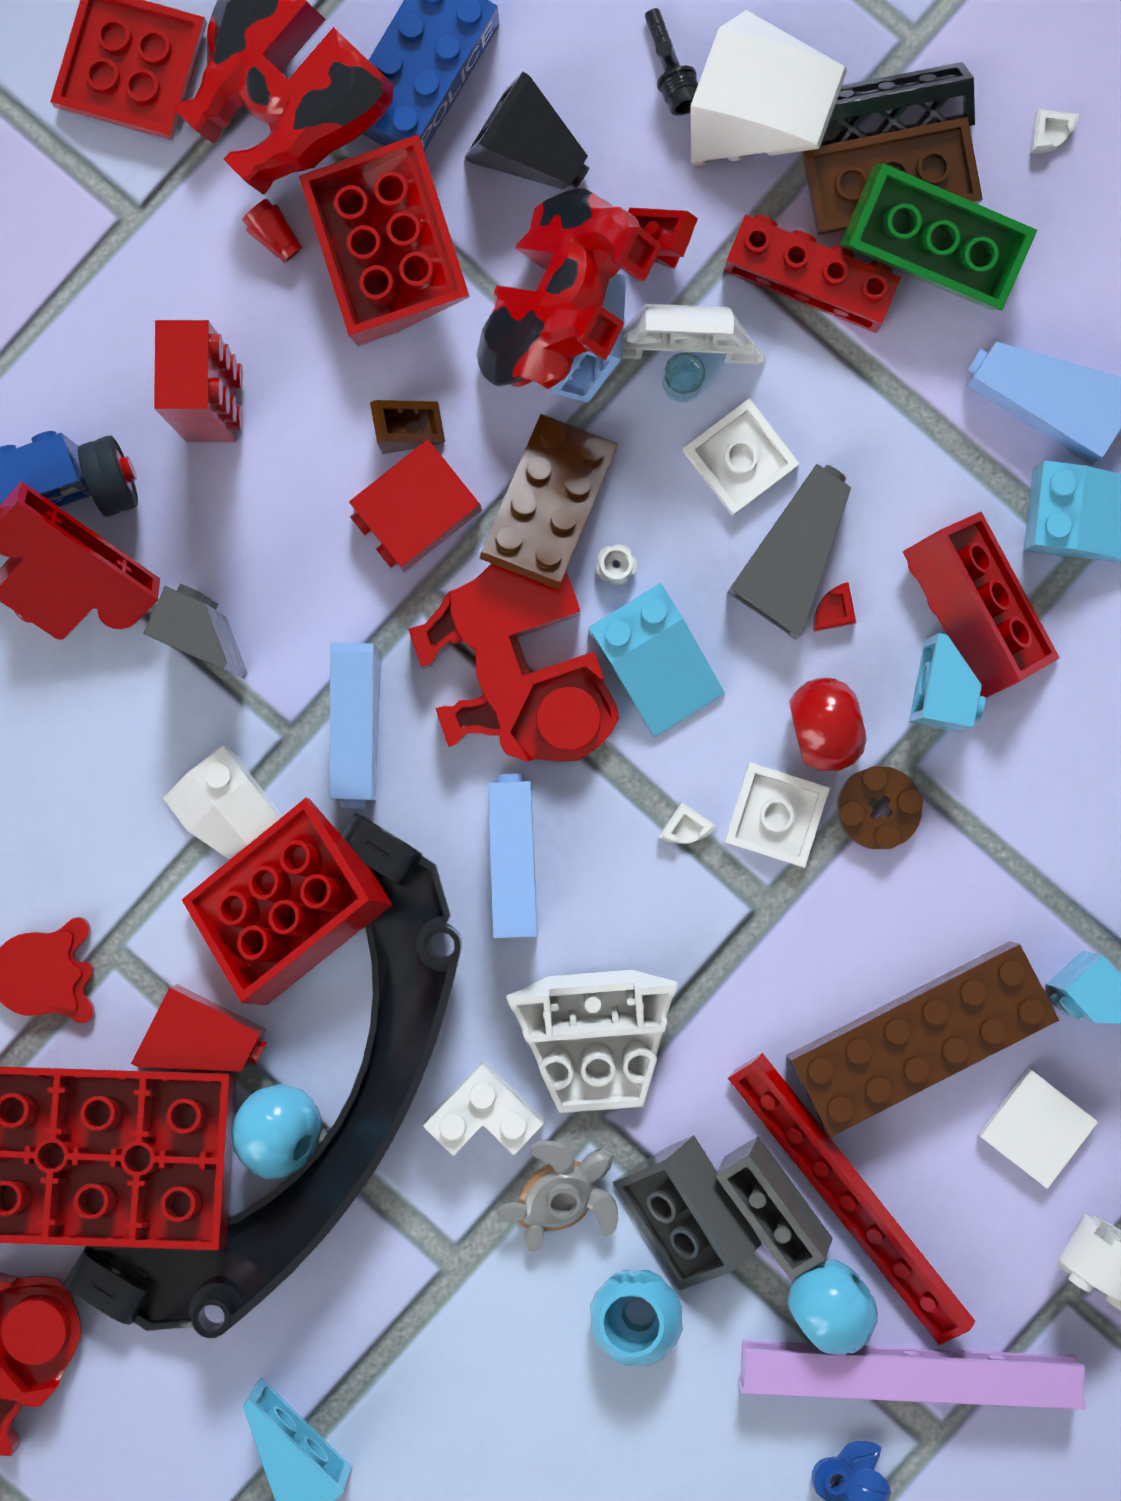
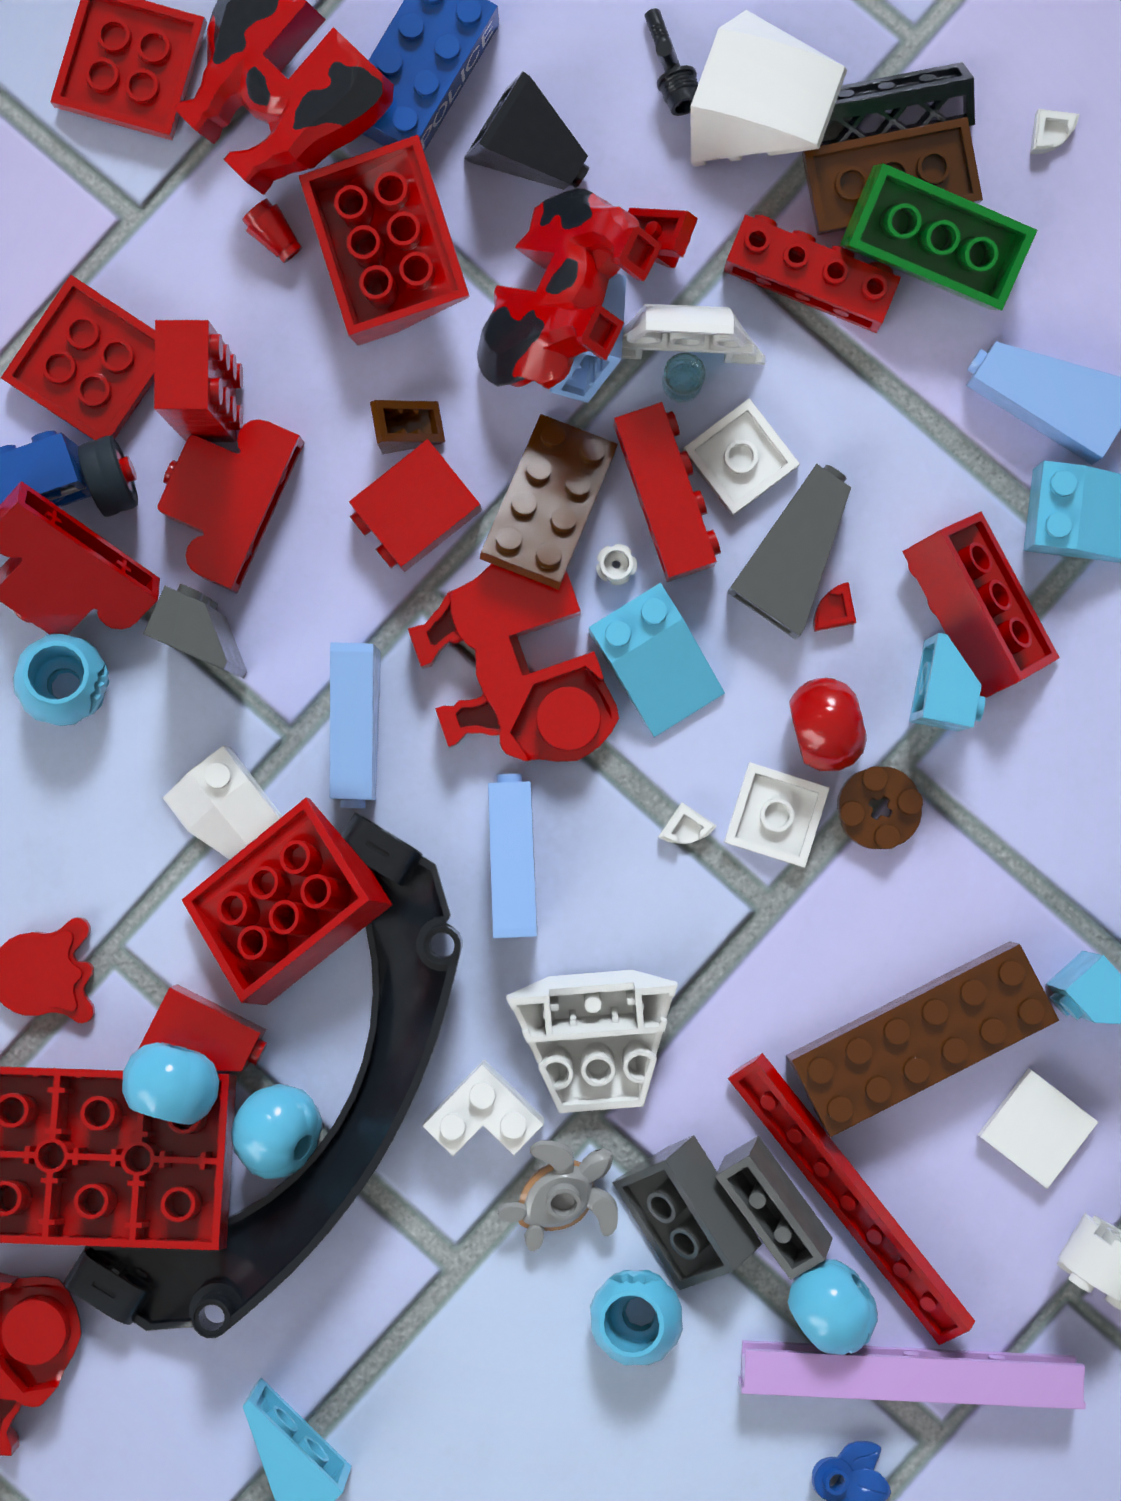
none -> red plate [1,274,155,441]
none -> medium azure piece [13,634,109,726]
none -> medium azure piece [122,1042,219,1125]
none -> red brick [157,419,304,593]
none -> red brick [613,402,721,582]

